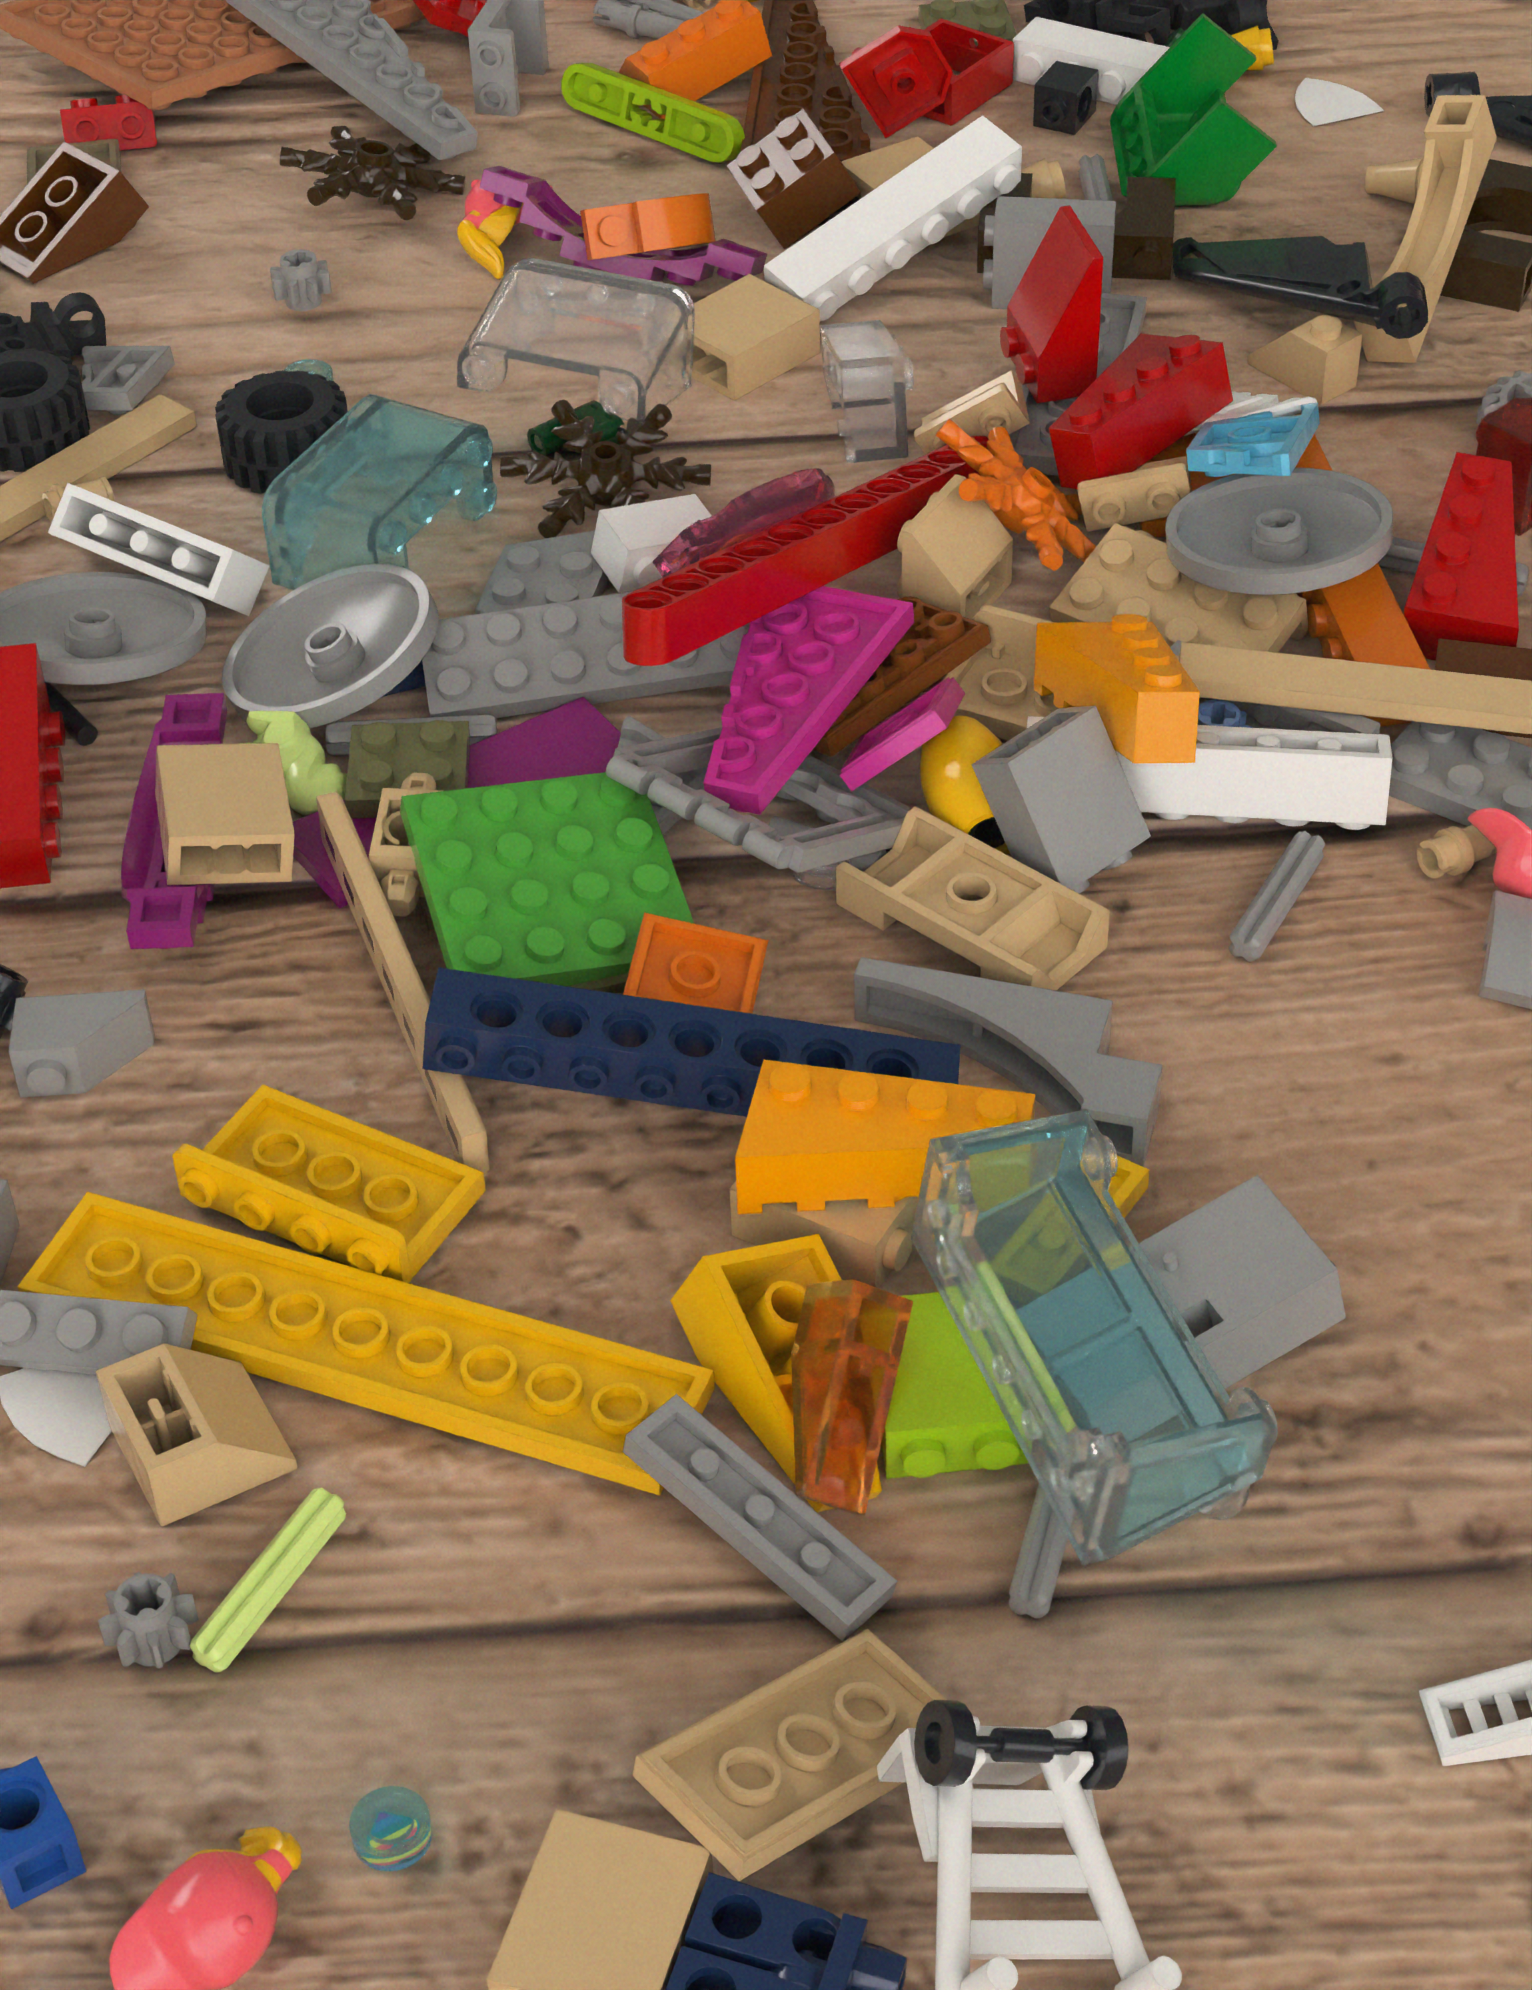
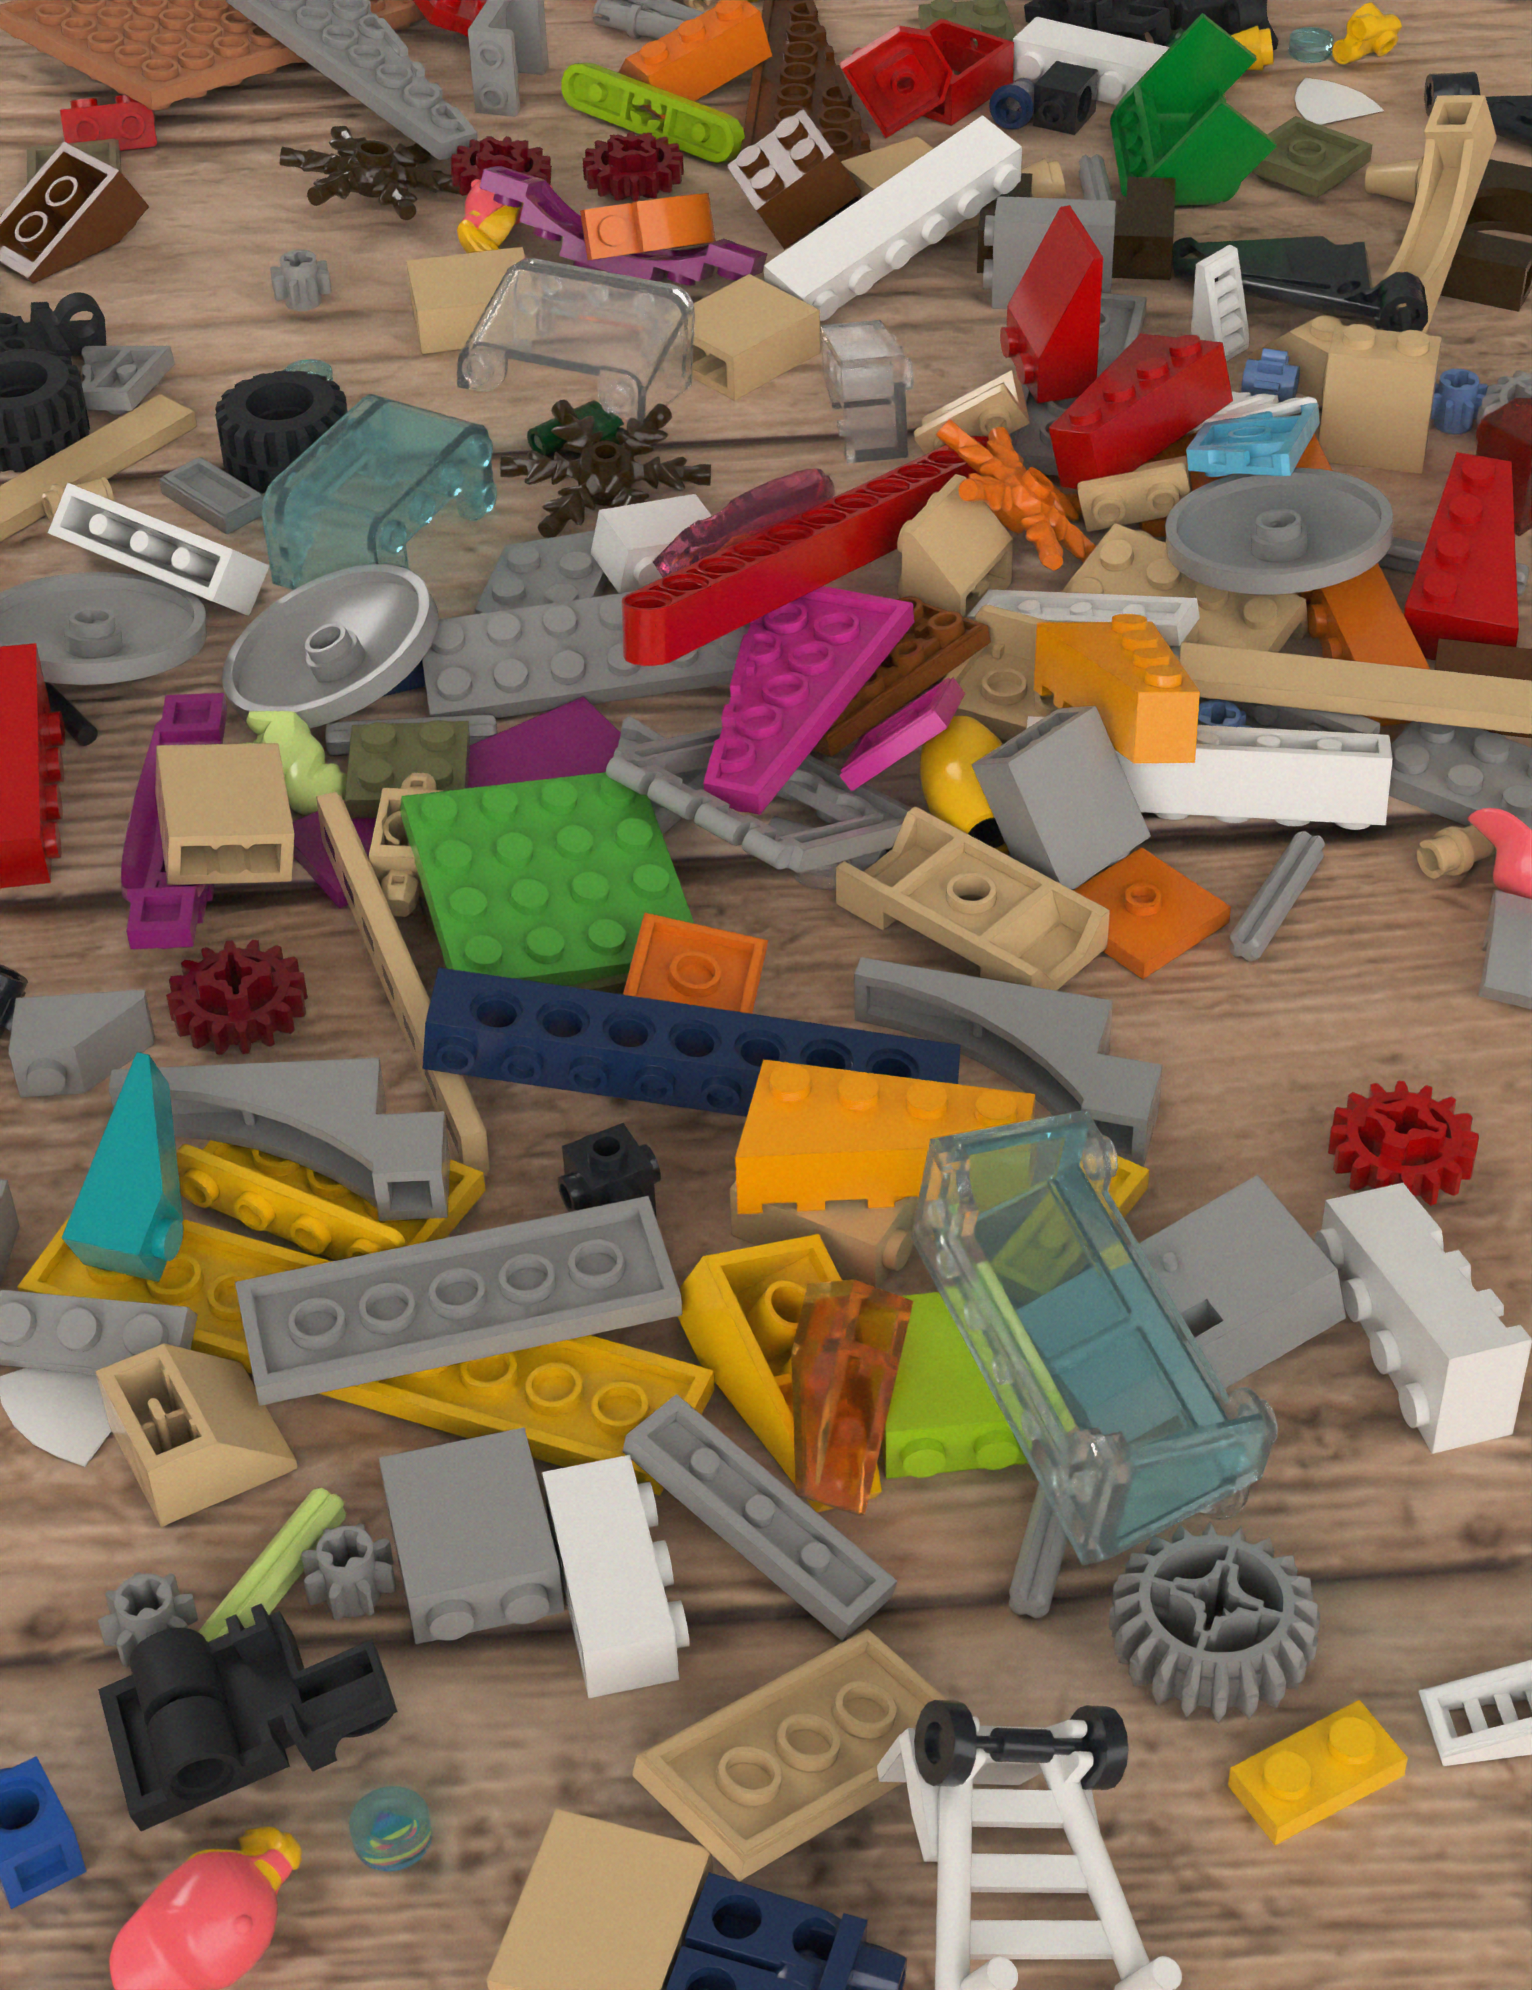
none -> teal slope [62,1052,183,1282]
none -> black plate [98,1603,398,1831]
none -> light grey arch [109,1057,450,1221]
none -> light grey tile [159,457,268,535]
none -> dark red gear [166,939,308,1055]
none -> light grey plate [235,1196,682,1406]
none -> light grey gear [301,1523,396,1621]
none -> light grey brick [379,1427,564,1645]
none -> tan brick [406,247,546,354]
none -> dark red gear [451,136,552,196]
none -> white brick [542,1455,689,1699]
none -> black brick [557,1123,661,1220]
none -> dark red gear [582,132,684,202]
none -> white plate [967,589,1200,647]
none -> dark blue cone [989,78,1035,129]
none -> orange plate [1073,847,1231,979]
none -> light grey gear [1109,1521,1320,1723]
none -> white slope [1191,245,1249,361]
none -> yellow plate [1228,1700,1408,1845]
none -> medium blue gear [1241,348,1300,403]
none -> olive plate [1252,116,1373,198]
none -> clear light blue tile [1288,27,1334,63]
none -> white wedge [1315,1183,1532,1454]
none -> tan brick [1319,324,1442,474]
none -> red gear [1328,1081,1479,1206]
none -> yellow plate [1332,2,1402,64]
none -> medium blue gear [1431,369,1488,434]

